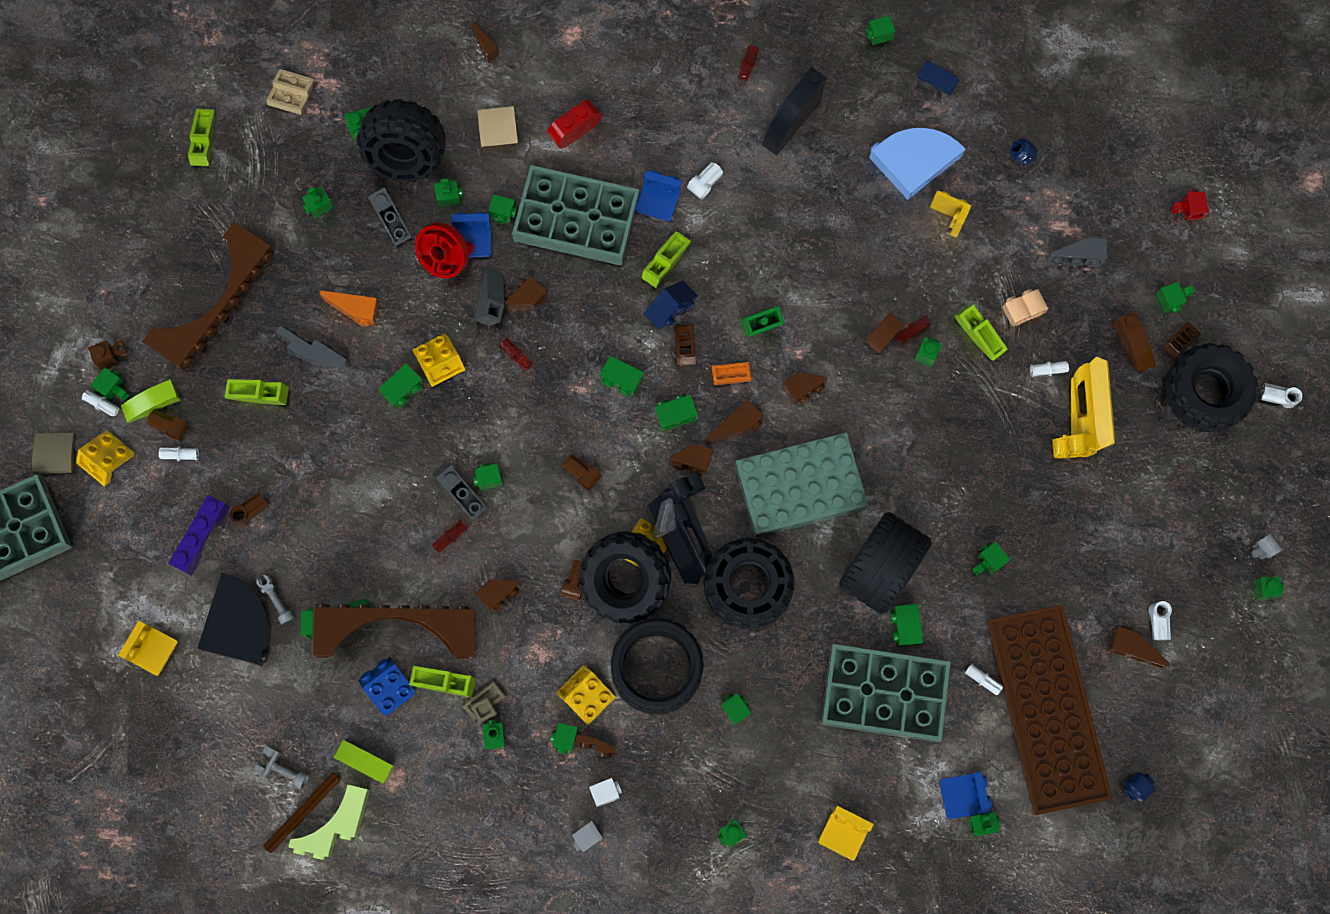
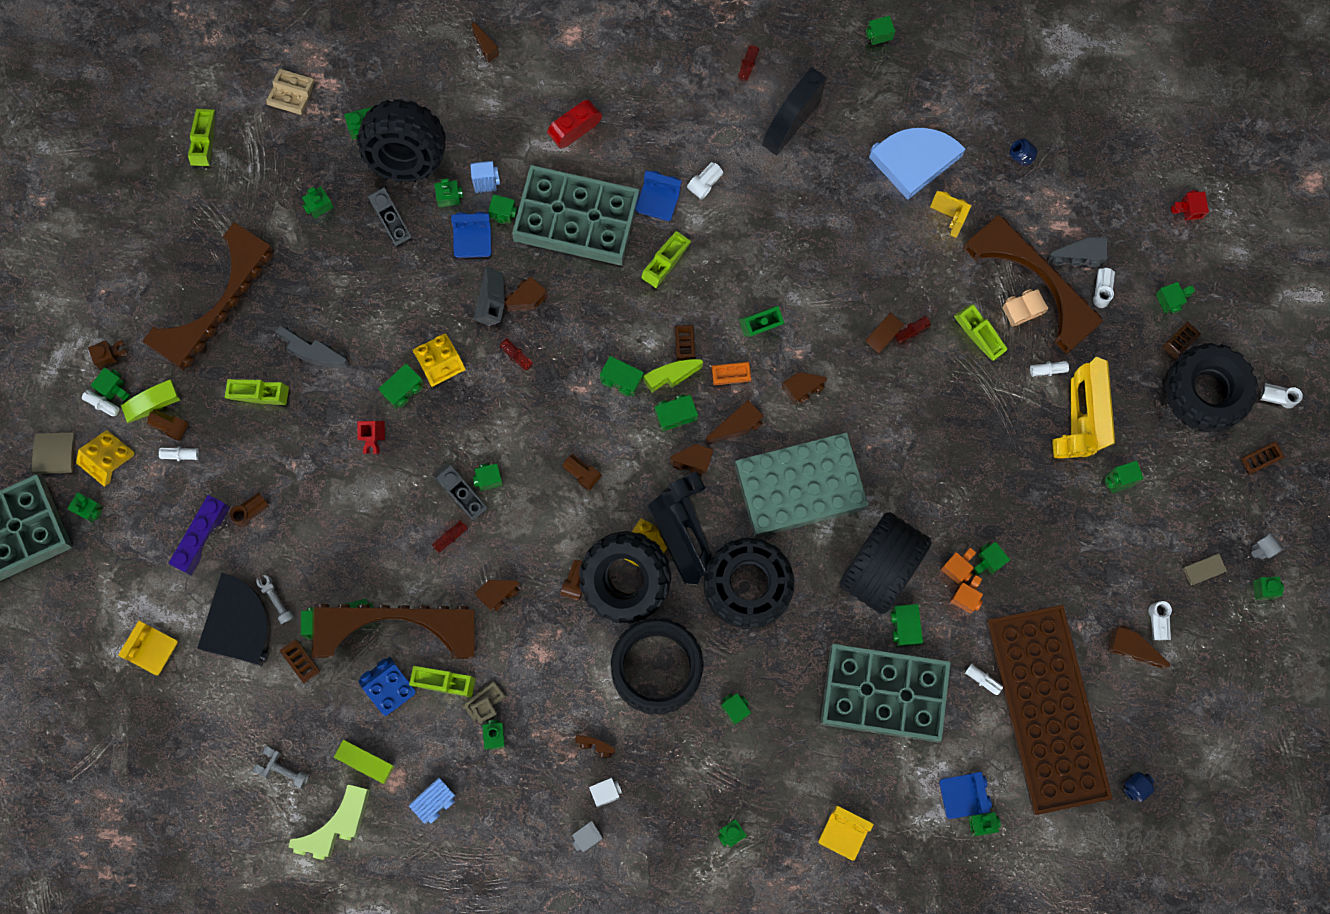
reddish brown axle [263,773,341,853] -> none
orange slope [320,290,379,327] -> none
red piece [415,222,475,278] -> none
tan slope [477,106,518,147] -> none
green brick [550,723,578,755] -> none
yellow bracket [556,665,615,725] -> none
dark blue brick [644,280,698,330] -> none
clear slope [653,498,677,540] -> none
green brick [914,337,942,367] -> none
dark blue slope [917,61,960,95] -> none
reddish brown slope [1112,310,1156,373] -> none
none -> green brick [67,492,103,523]
none -> reddish brown slope [280,639,320,684]
none -> red brick [357,421,385,454]
none -> light blue brick [408,778,456,824]
none -> light blue brick [470,161,500,193]
none -> lime slope [643,359,703,393]
none -> orange brick [940,548,976,585]
none -> orange brick [950,575,983,614]
none -> reddish brown arch [963,214,1103,355]
none -> white piece [1092,268,1115,308]
none -> green brick [1105,461,1144,493]
none -> dark tan tile [1182,554,1227,586]
none -> reddish brown slope [1240,441,1285,475]

